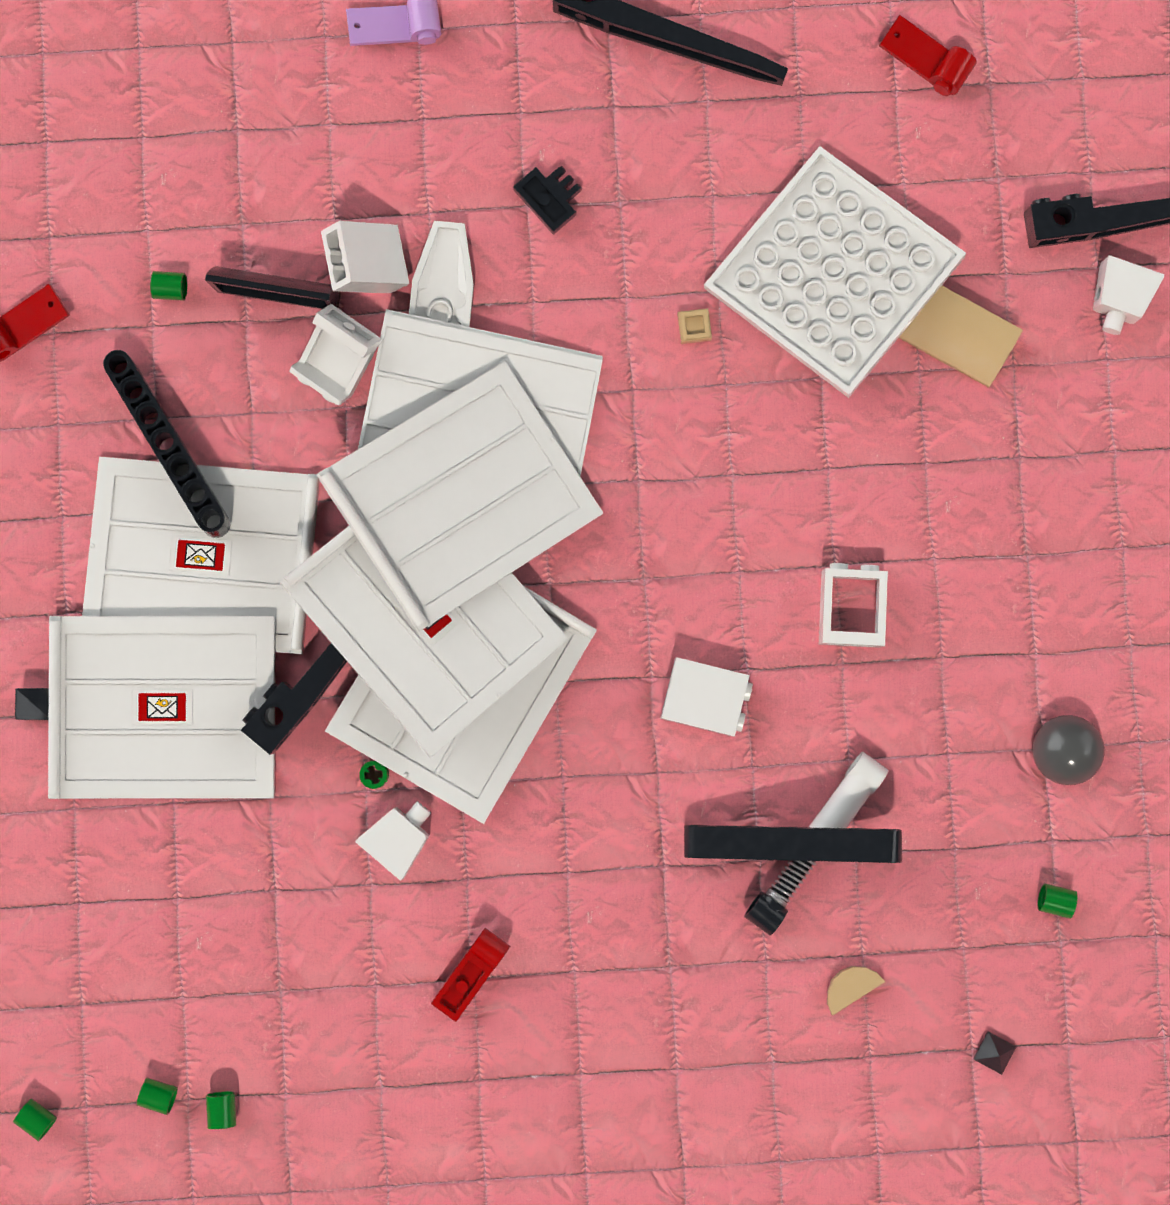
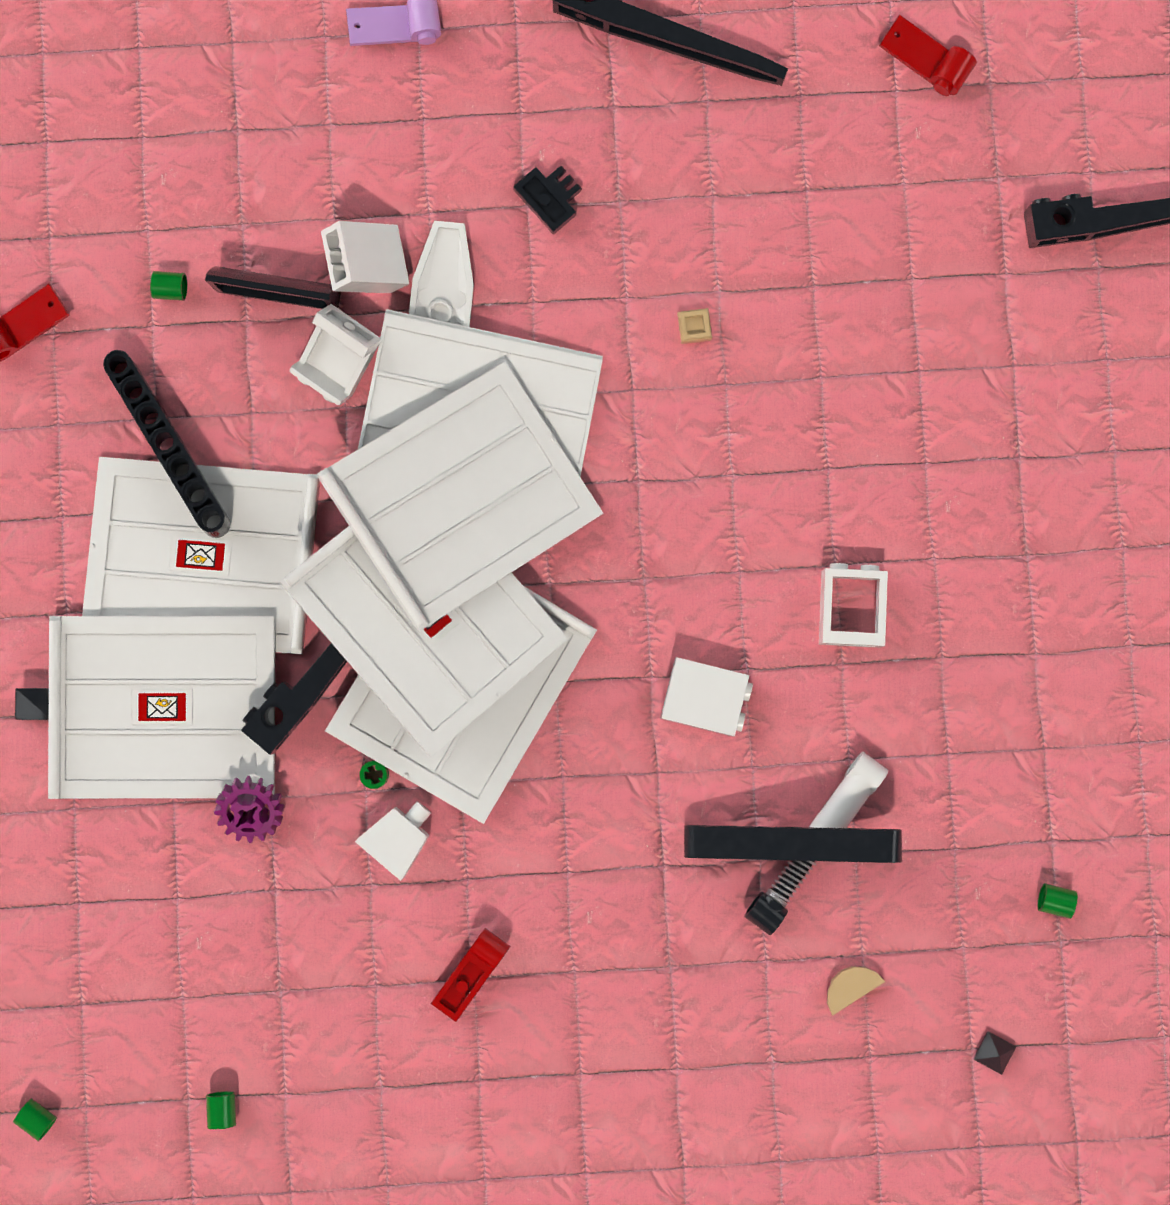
green beam [137,1078,178,1115] -> none
white plate [704,146,966,398] -> none
tan slope [899,286,1023,388] -> none
dark grey piece [1032,715,1105,785] -> none
white torso [1093,255,1165,335] -> none
none -> magenta gear [214,776,285,843]

